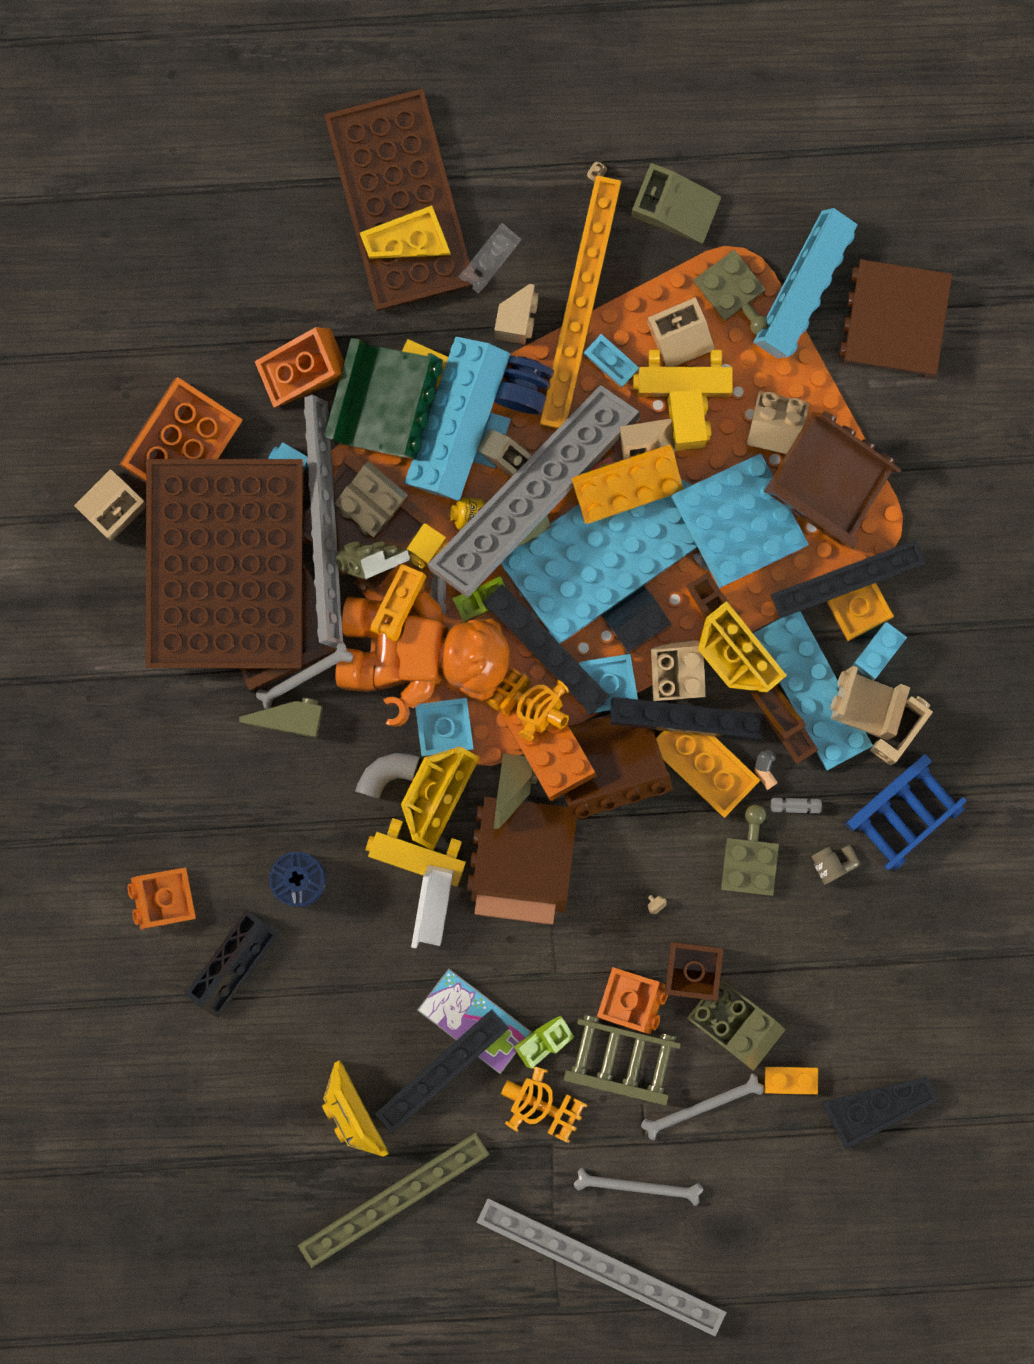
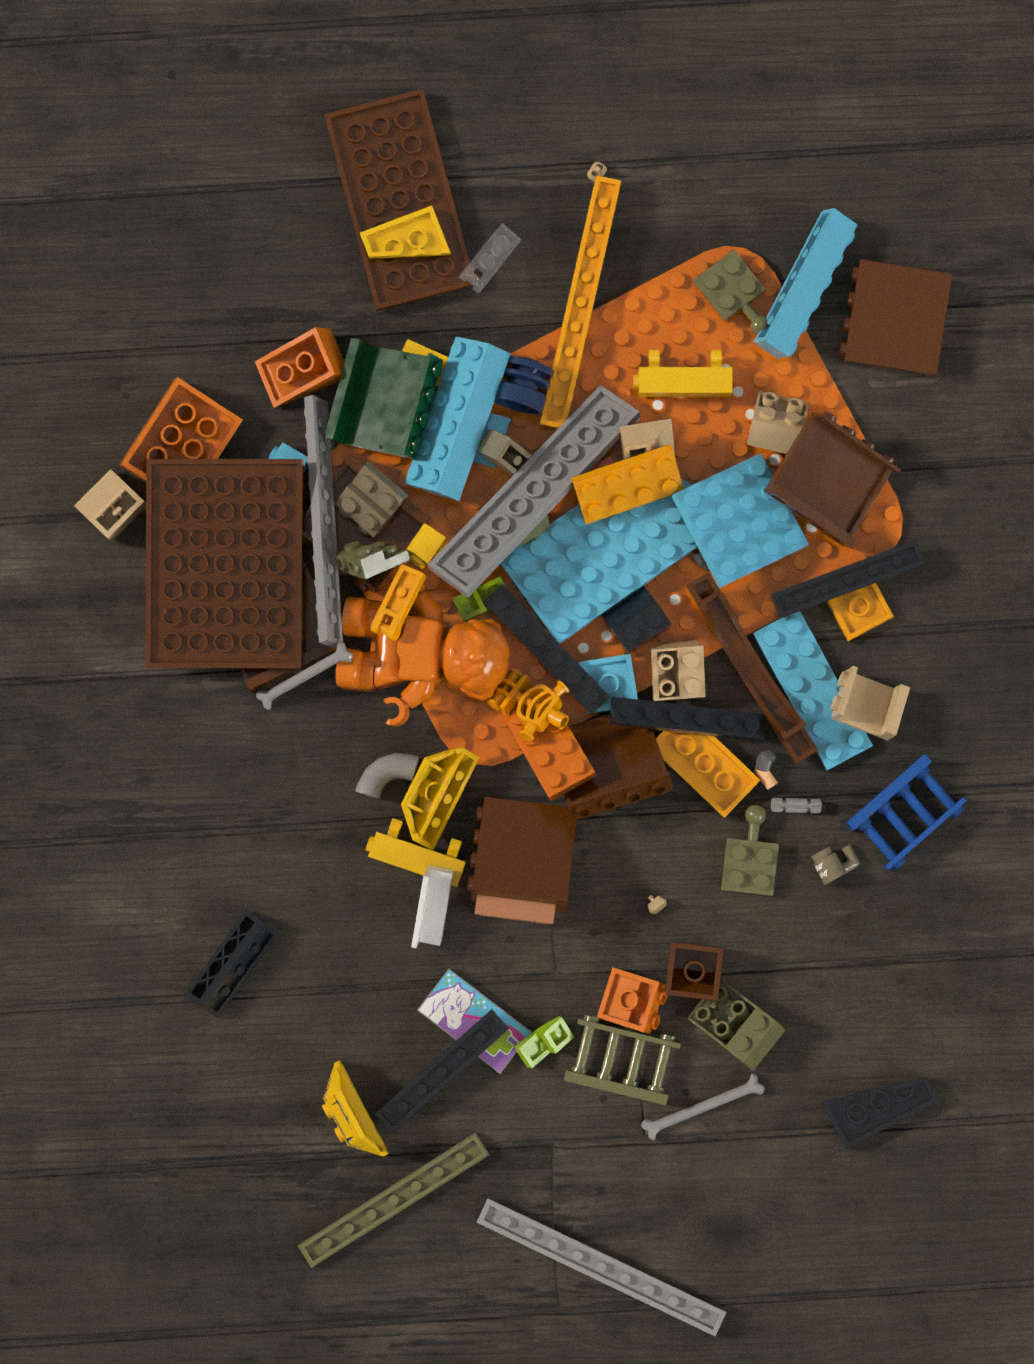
orange plate [128,867,196,930] -> none
olive slope [239,698,323,738] -> none
dark blue wheel [269,851,327,908] -> none
medium azure plate [415,698,474,757] -> none
light grey axle [431,571,446,615] -> none
yellow head [450,497,485,530] -> none
tan slope [494,284,539,345] -> none
olive slope [494,754,537,829] -> none
light orange piece [501,1066,587,1143] -> none
light grey piece [574,1168,703,1206] -> none
medium azure plate [584,334,639,388] -> none
olive slope [631,163,721,244] -> none
tan slope [647,297,715,367] -> none
yellow brick [668,388,711,451] -> none
yellow wedge [698,601,787,692] -> none
light orange plate [765,1067,818,1094] -> none
medium azure brick [852,622,907,680] -> none
tan panel [869,696,933,766] -> none

